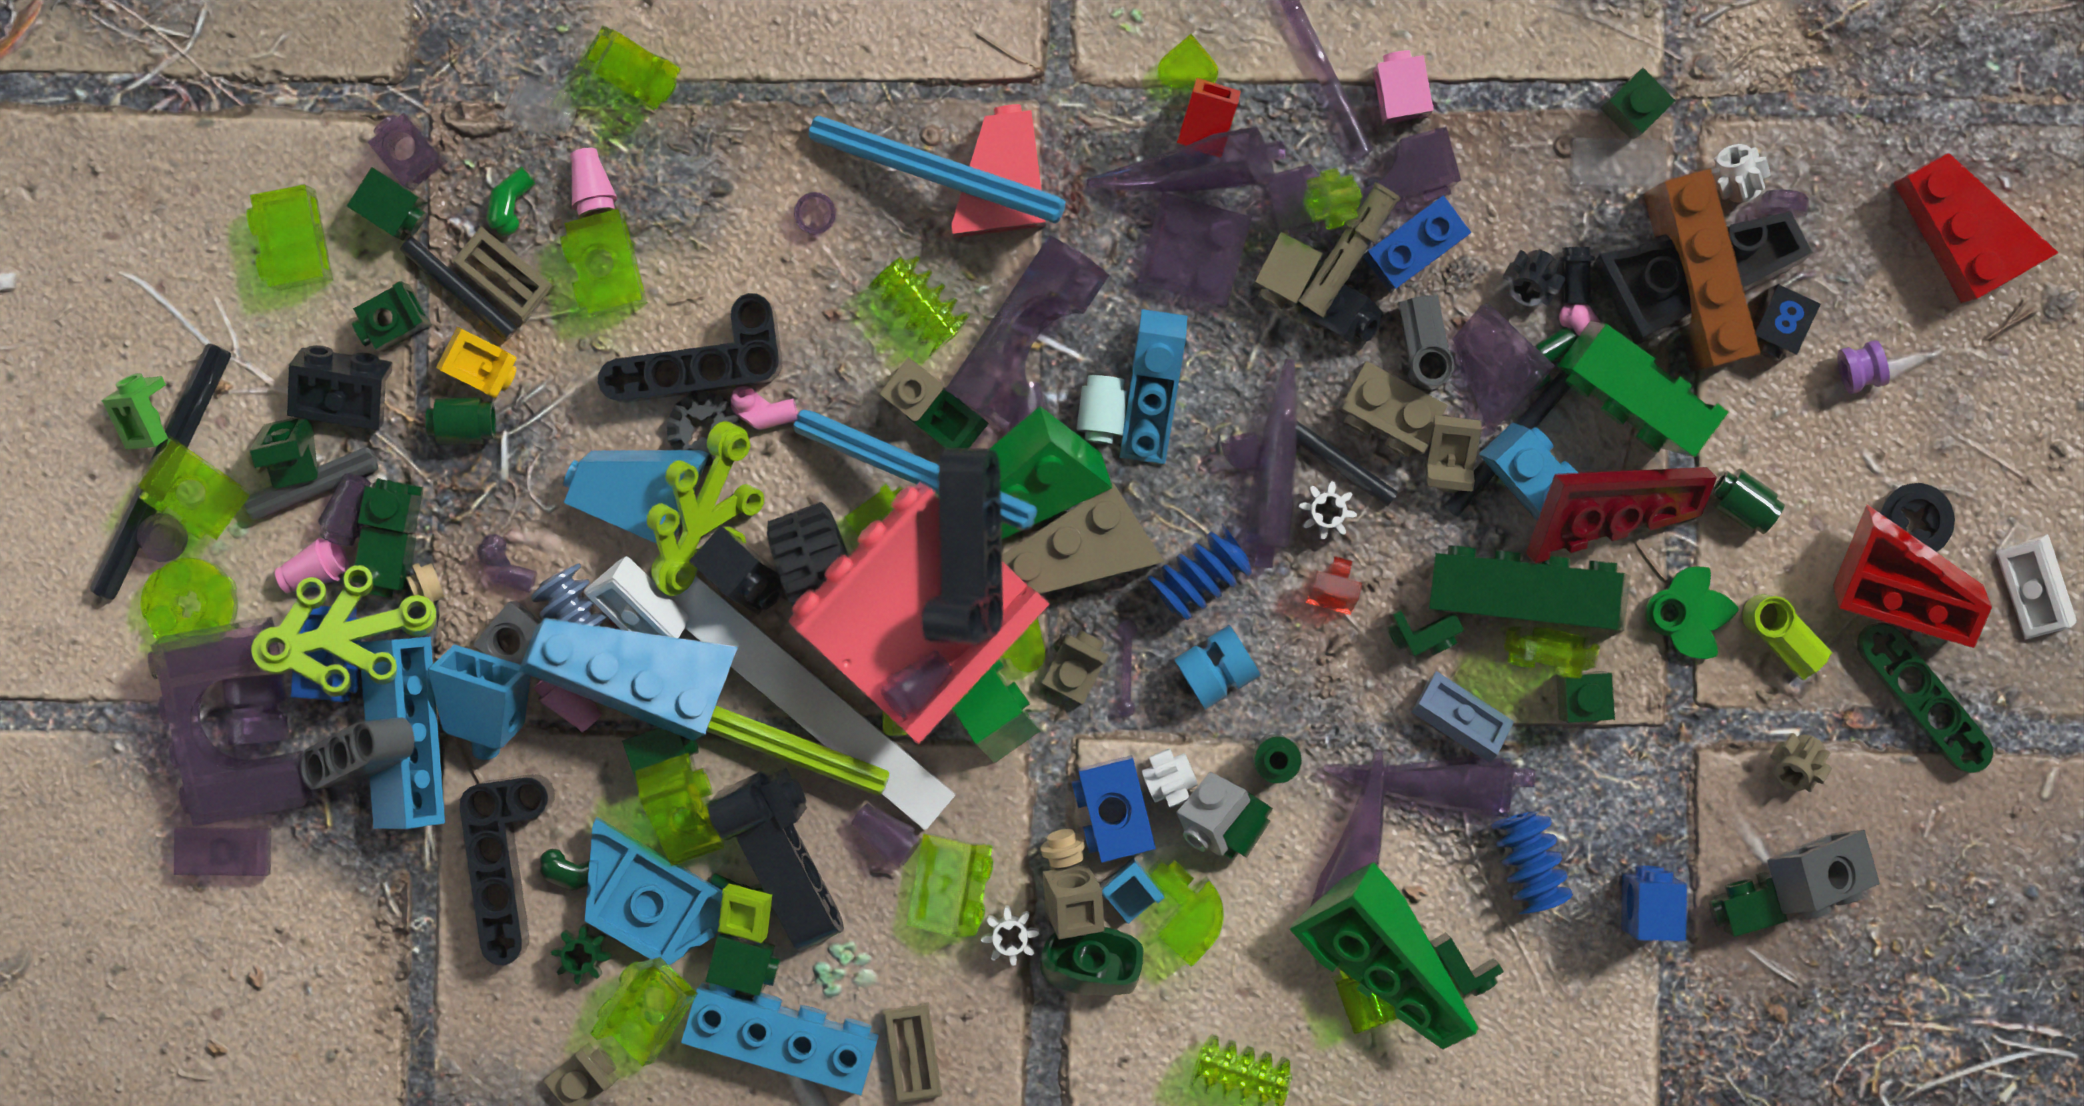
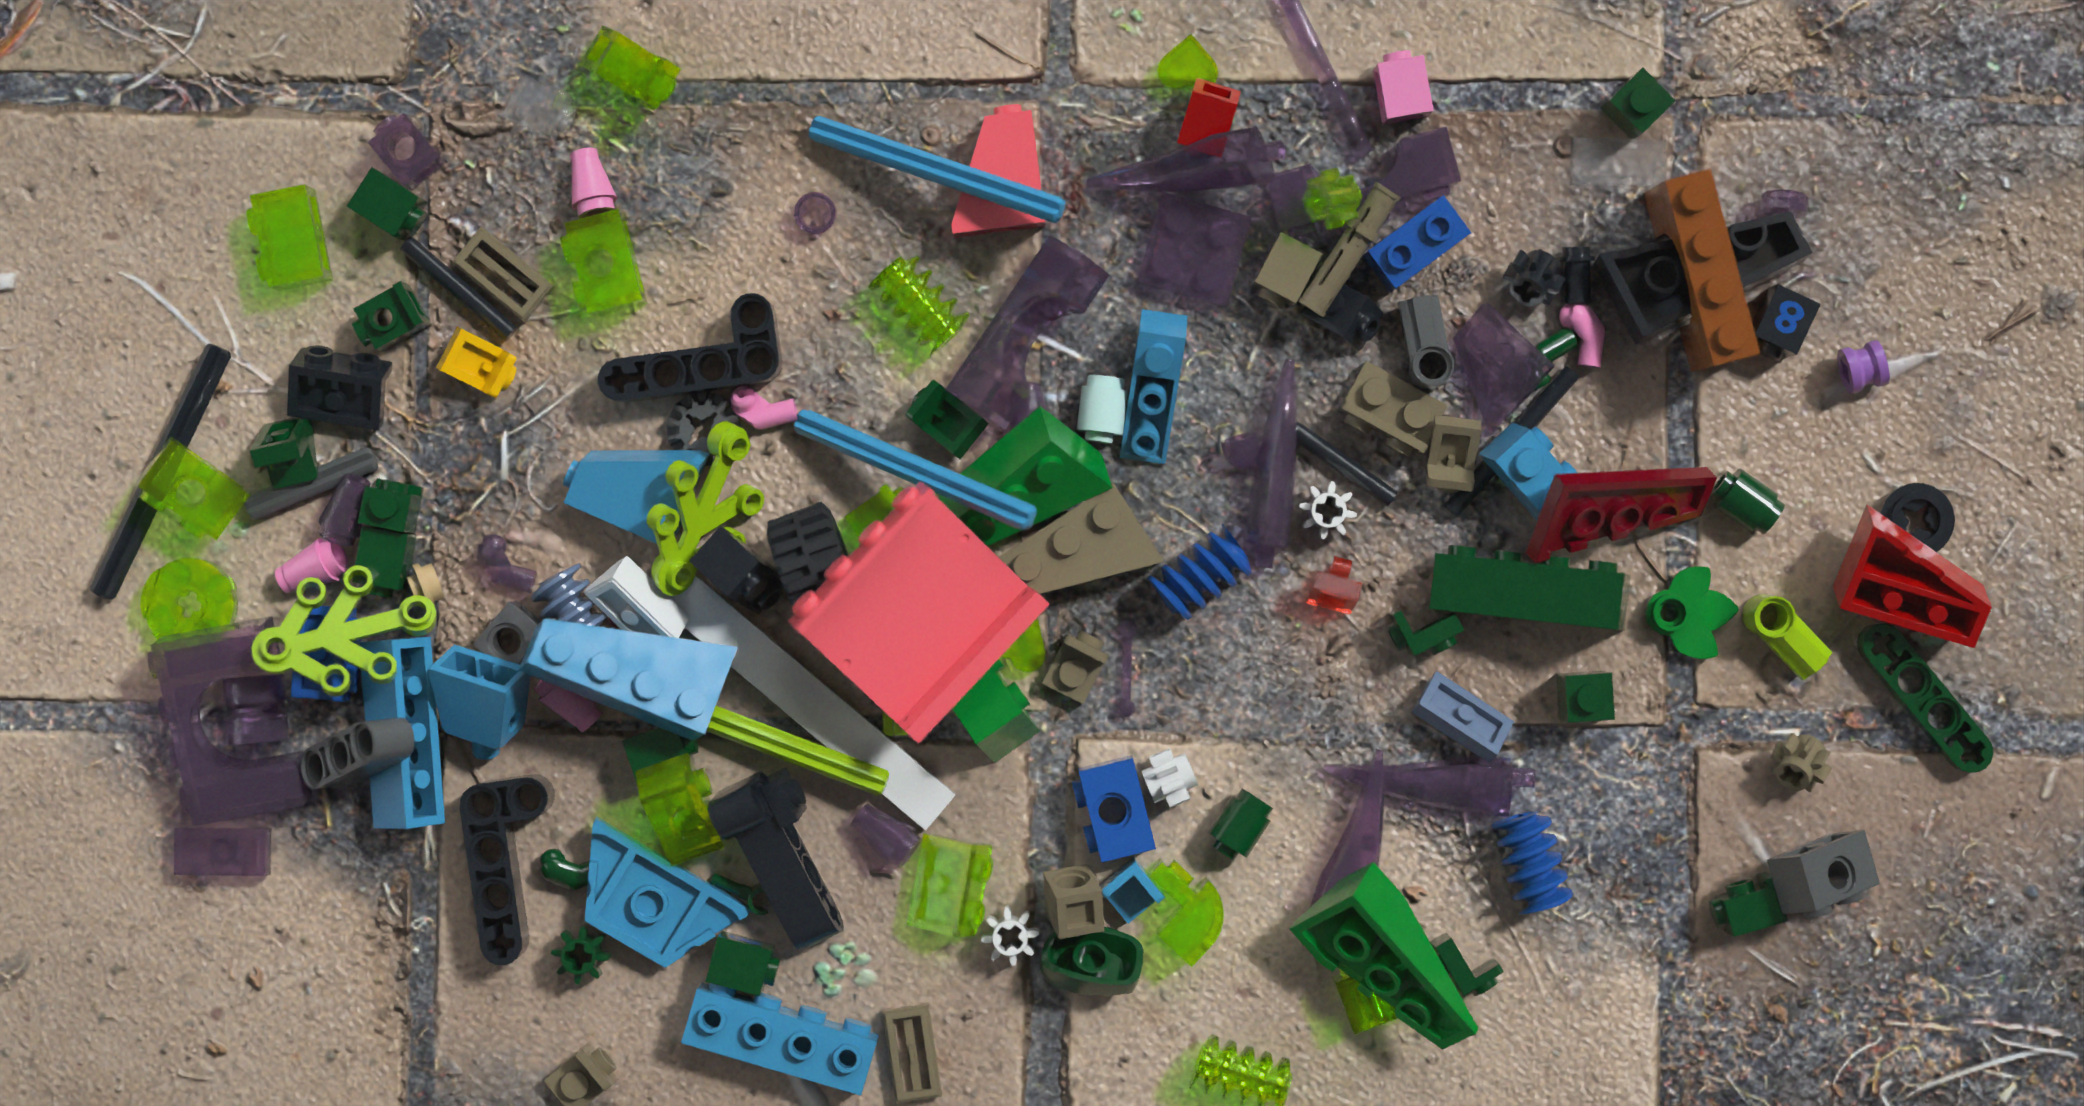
bright green bracket [102,373,168,450] -> none
tile [137,513,188,562] -> none
dark green brick [425,397,496,445] -> none
green arm [486,166,536,236] -> none
clear neon green bracket [590,957,698,1067] -> none
lime tile [718,884,772,943] -> none
dark tan bracket [879,357,944,421] -> none
clear purple cone [880,650,953,718] -> none
black beam [922,448,1003,644] -> none
tan plate [1040,829,1087,868] -> none
dark azure wheel [1174,625,1261,710] -> none
light grey bracket [1177,772,1250,856] -> none
dark green brick [1252,734,1302,784] -> none
clear neon green plate [1504,626,1600,678] -> none
green wedge [1557,321,1729,457] -> none
blue brick [1621,866,1687,941] -> none
white gear [1711,144,1771,203] -> none
red wedge [1893,153,2059,303] -> none
white slope [1996,535,2076,640] -> none

